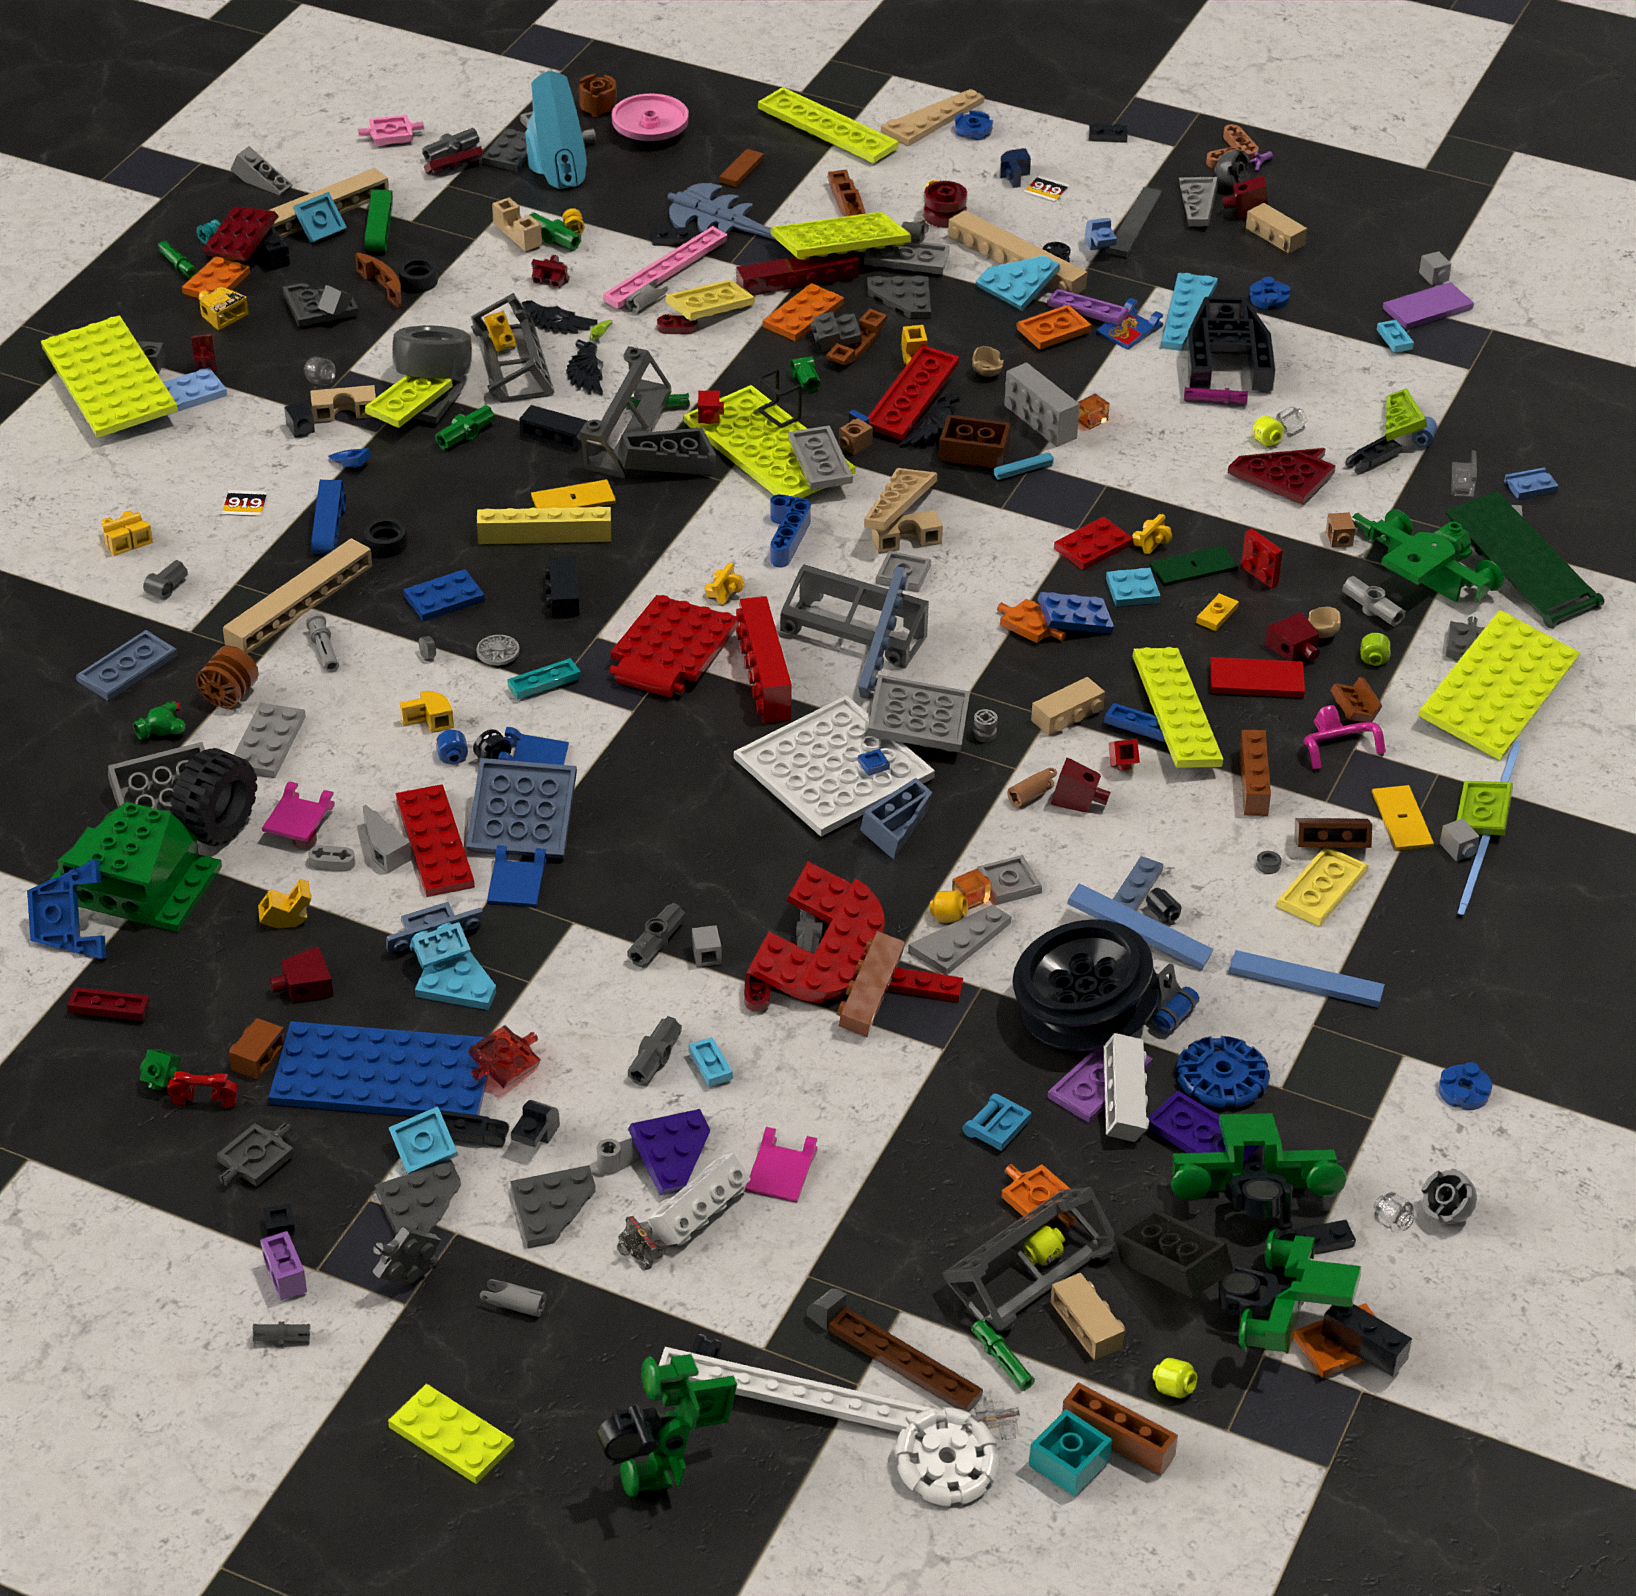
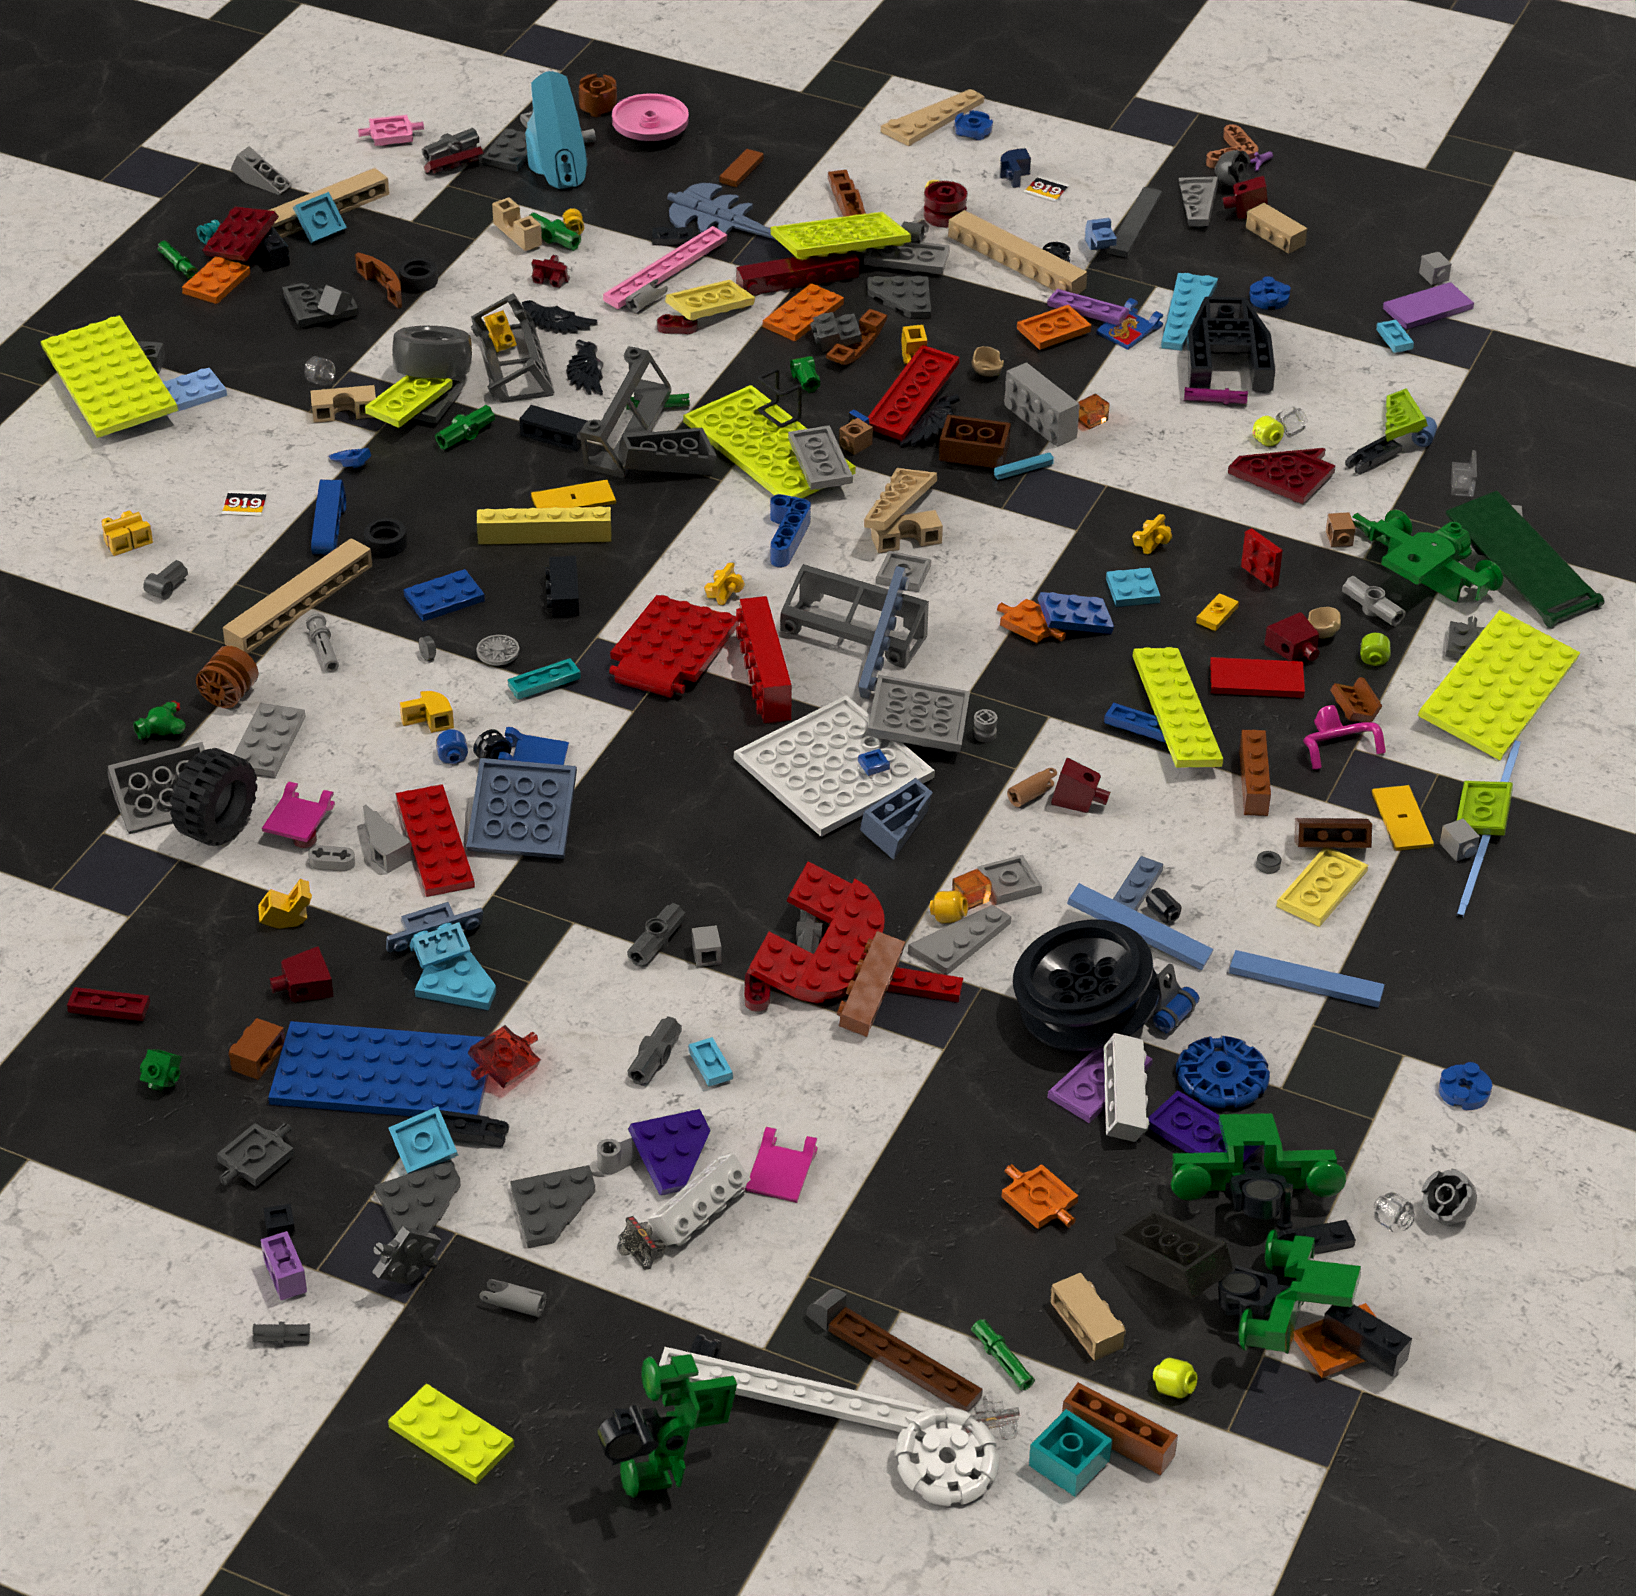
blue wing [27,860,107,959] -> none
green wedge [51,802,222,933] -> none
sand blue tile [76,630,178,701] -> none
red helmet [167,1071,238,1108] -> none
dark red hips [191,334,217,372] -> none
yellow torso [198,287,249,330] -> none
black brick [284,402,315,438] -> none
green beam [365,190,393,252] -> none
blue flag [487,845,547,907] -> none
black brick [511,1100,560,1148] -> none
lime bar [590,320,613,340] -> none
red brick [698,391,724,424] -> none
neon yellow plate [758,87,899,163] -> none
dark grey windscreen [942,1187,1120,1332] -> none
dark azure plate [962,1094,1032,1151] -> none
medium azure plate [975,256,1061,311] -> none
neon yellow head [1023,1225,1065,1266] -> none
tan brick [1031,677,1105,736] -> none
red plate [1054,516,1133,571] -> none
black plate [1089,123,1128,142] -> none
red brick [1108,739,1140,770] -> none
dark green piece [1150,545,1238,586] -> none
medium blue plate [1504,467,1559,500] -> none

